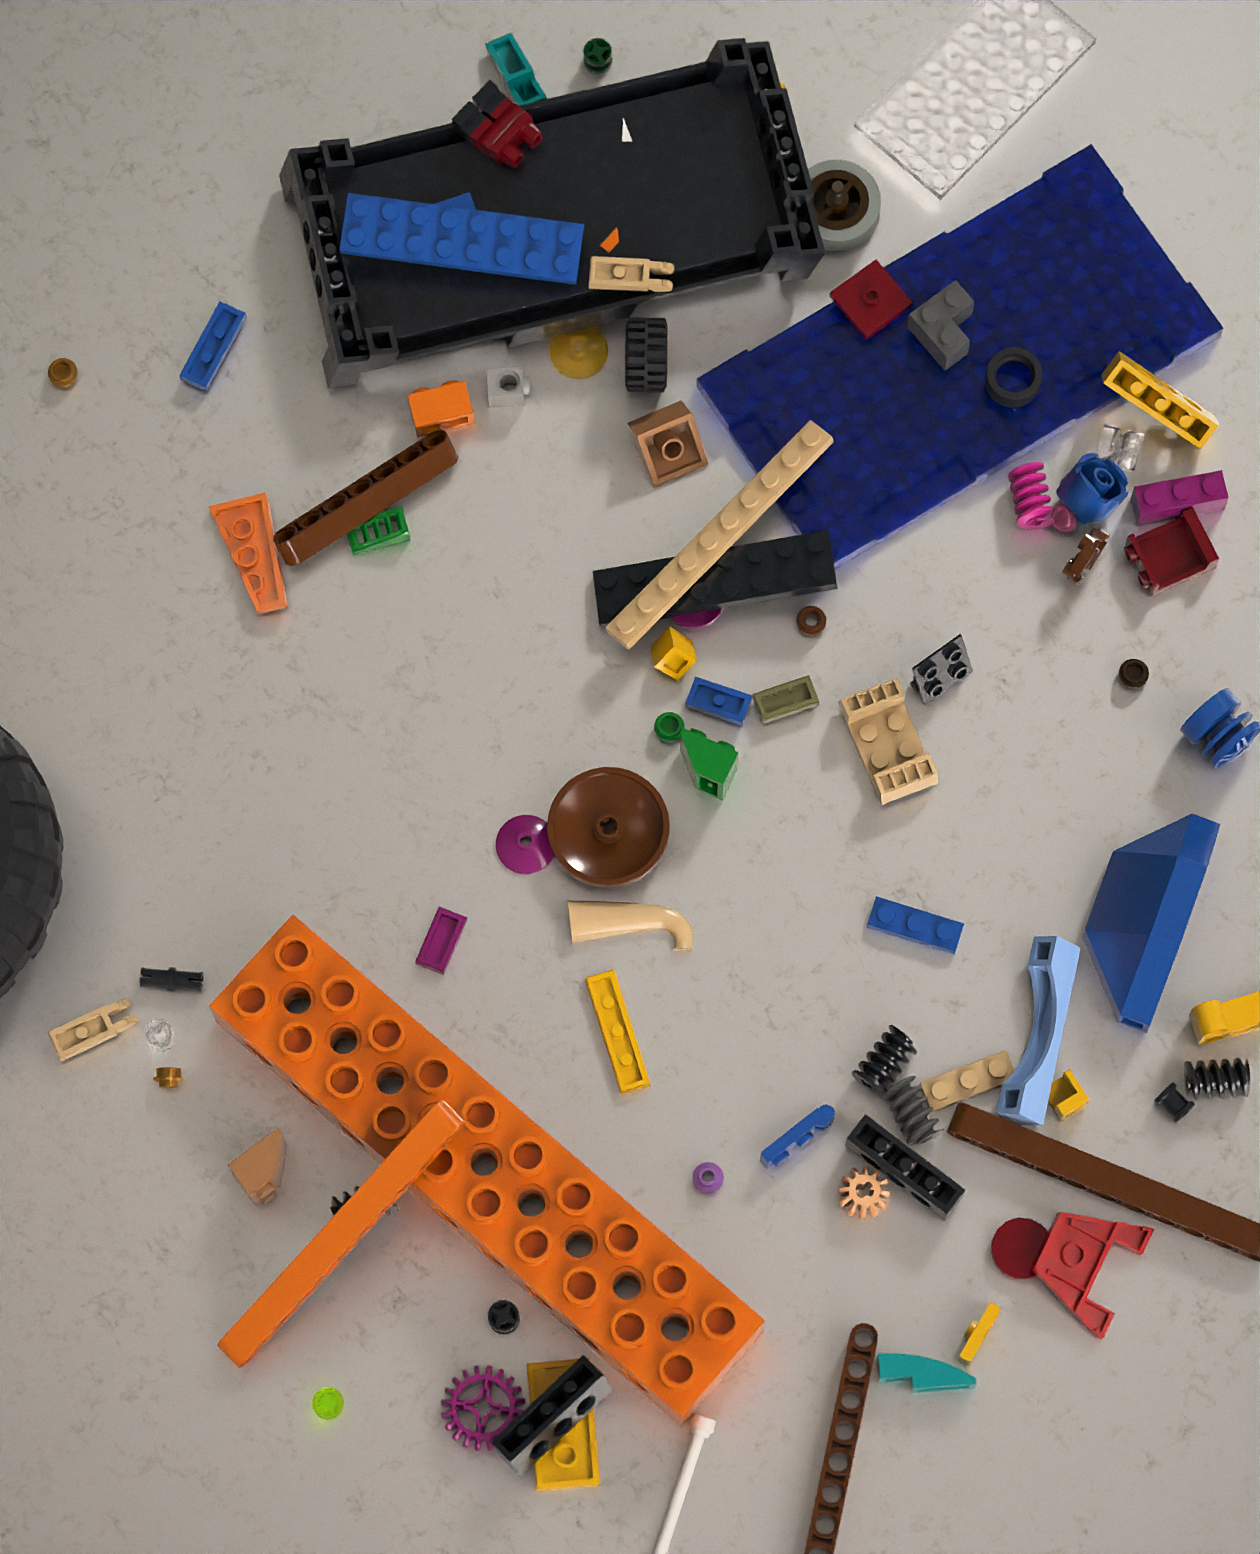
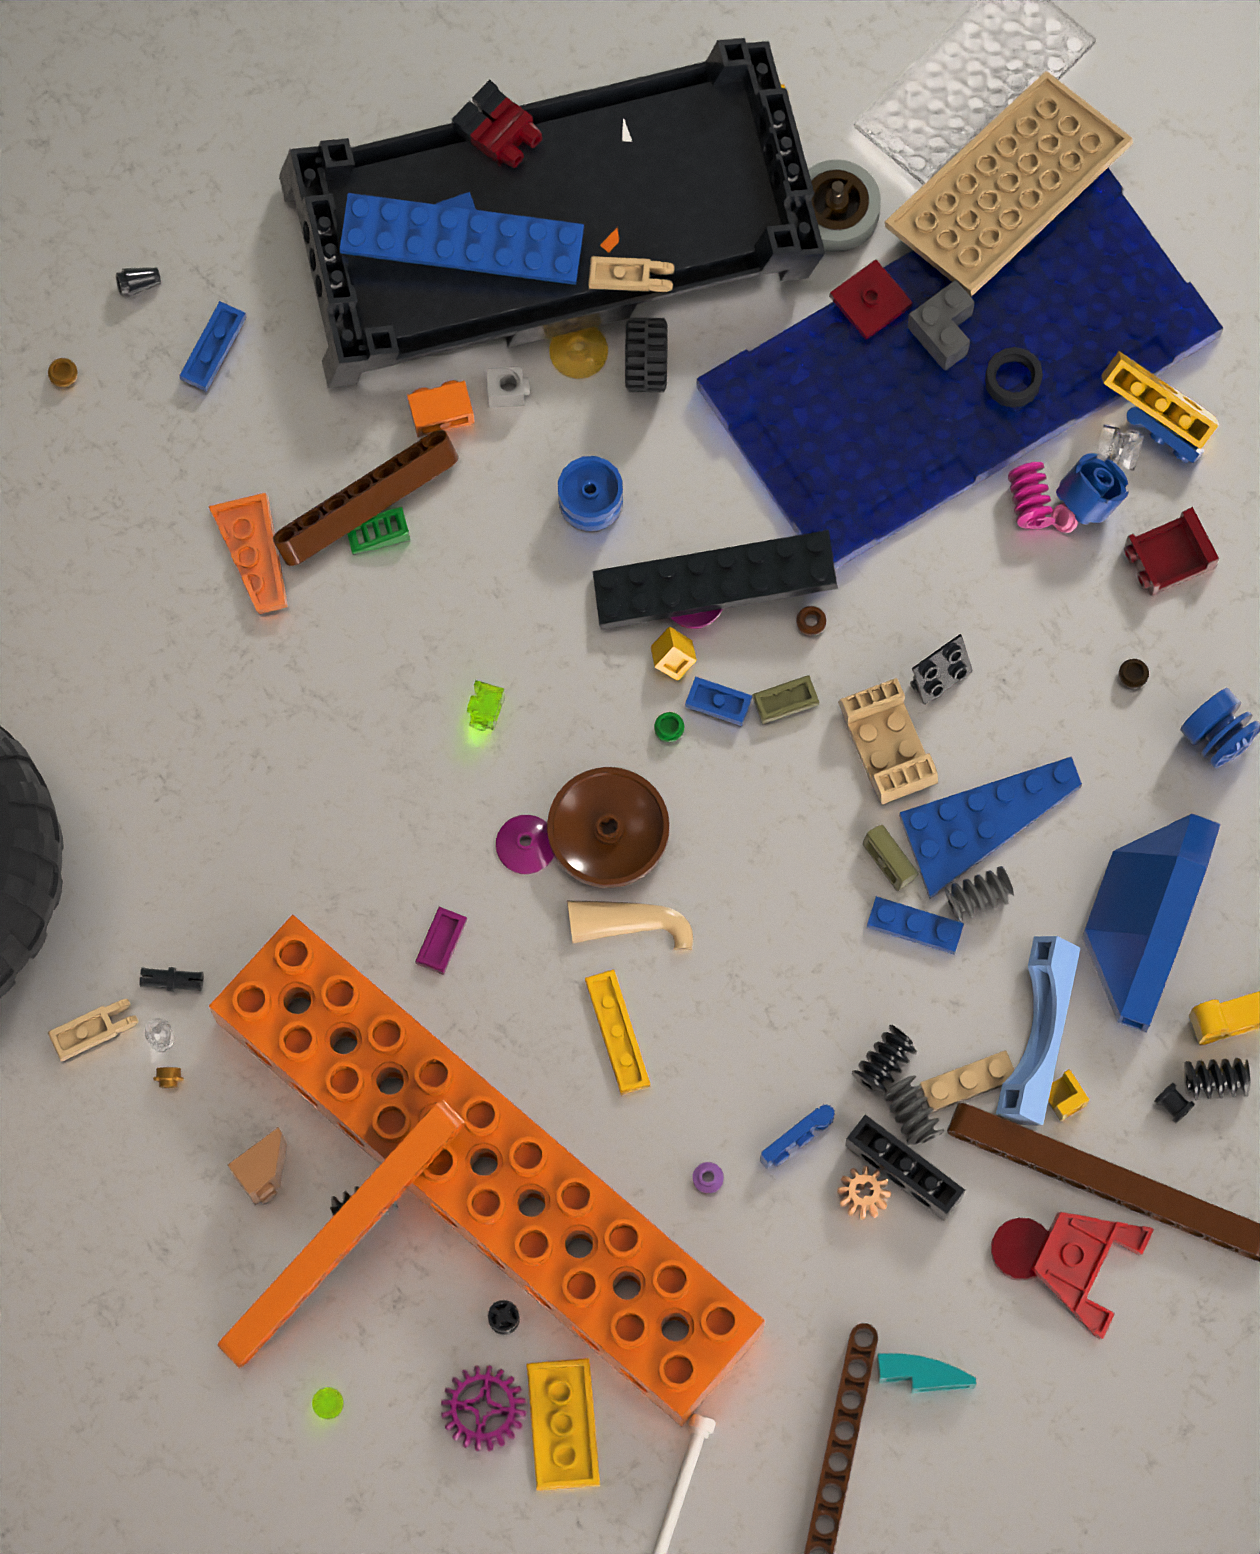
teal slope [485,33,547,106] -> none
black brick [490,1355,612,1477] -> none
dark green wheel [583,38,612,74] -> none
tan plate [605,420,833,650] -> none
medium nougat slope [627,400,709,487] -> none
green slope [680,728,739,801] -> none
yellow plate [957,1302,1001,1366] -> none
reddish brown plate [1062,528,1110,585] -> none
magenta brick [1130,470,1229,526] -> none
none -> black cone [116,267,161,297]
none -> clear neon green brick [467,680,505,731]
none -> blue wheel [558,456,623,531]
none -> olive brick [863,825,919,891]
none -> tan plate [885,71,1133,297]
none -> blue wing [899,756,1082,899]
none -> dark grey piece [945,866,1014,922]
none -> blue plate [1126,406,1205,463]

